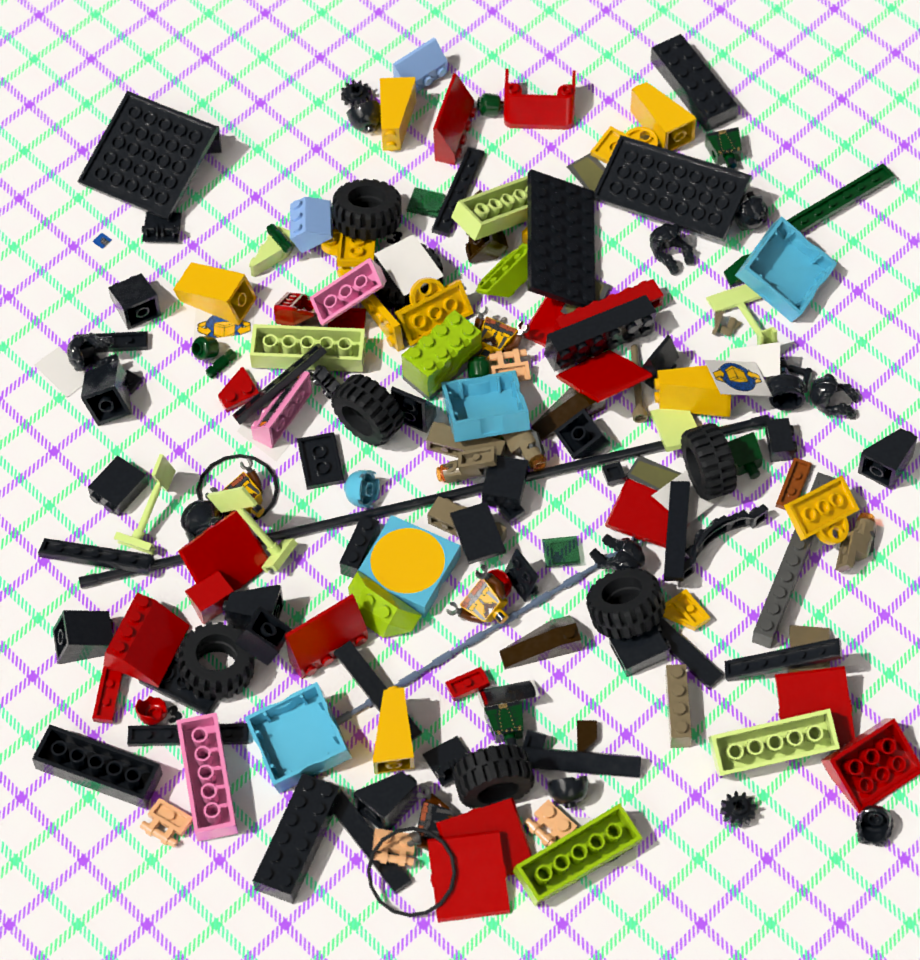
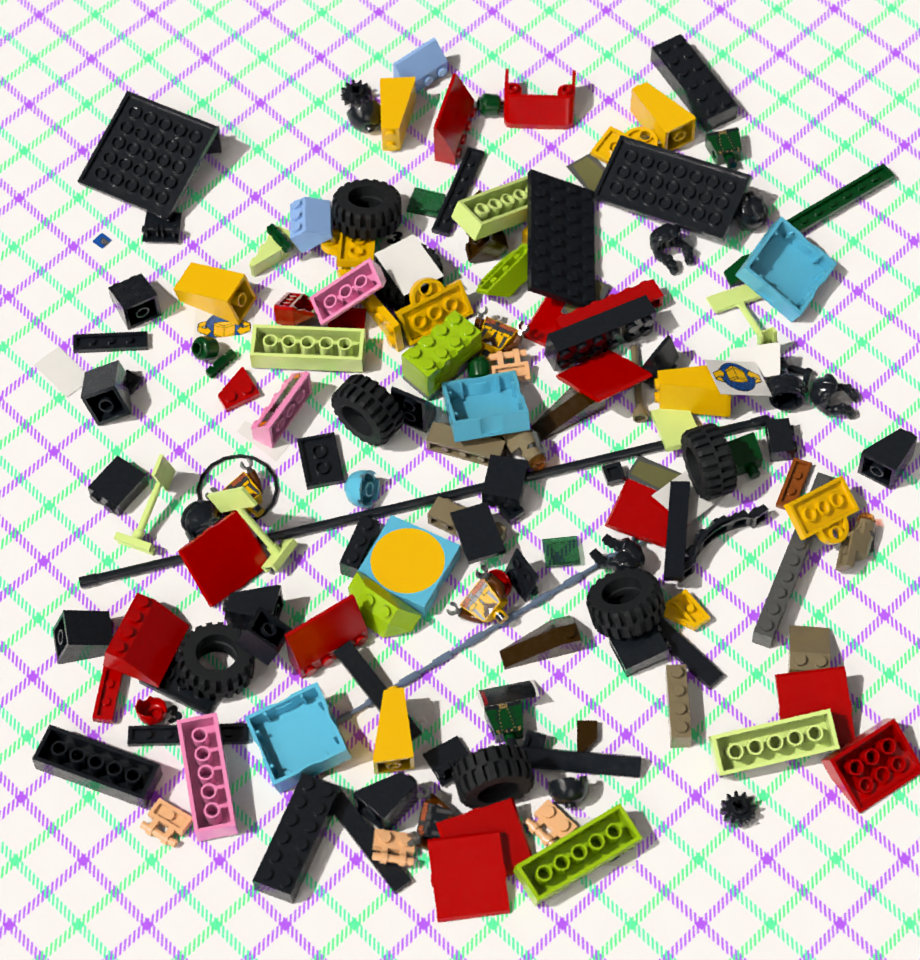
black tile [38,538,155,574] -> none
black hair [67,332,120,372] -> none
red slope [185,570,234,624] -> none
black tile [232,343,327,425] -> none
black hinge [308,365,342,399] -> none
black piece [367,826,456,917] -> none
dark tan plate [436,445,497,483] -> none
red plate [445,667,490,701] -> none
black slope [554,408,611,460] -> none
dark tan piece [711,311,741,336] -> none
black tile [724,638,843,682] -> none
black hair [855,805,894,847] -> none

